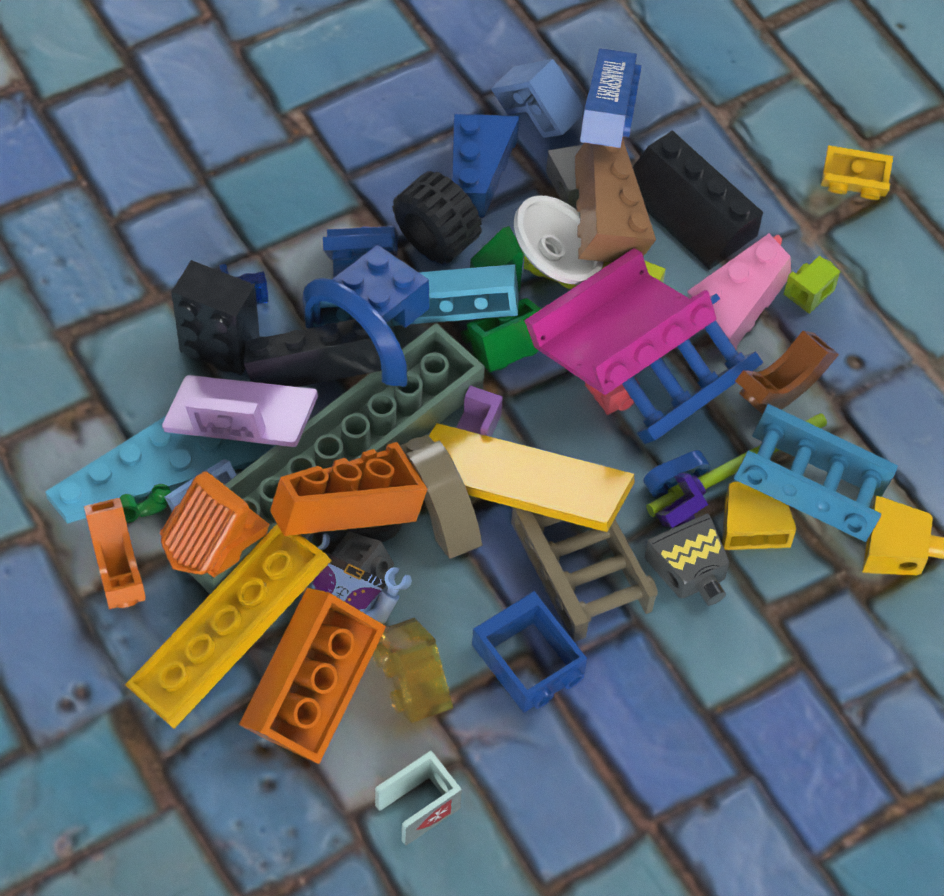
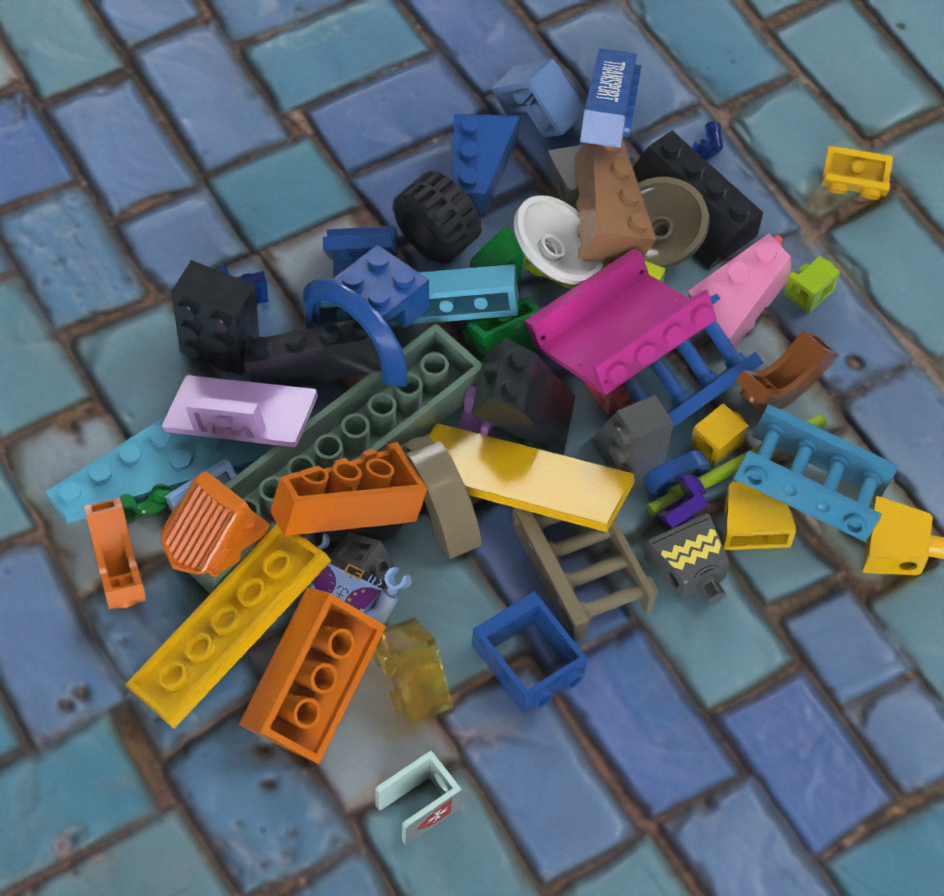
none -> black slope [471,338,576,455]
none -> dark grey wedge [591,395,674,493]
none -> dark tan dish [638,177,709,268]
none -> yellow brick [690,403,749,468]
none -> clear blue arm [692,121,724,161]

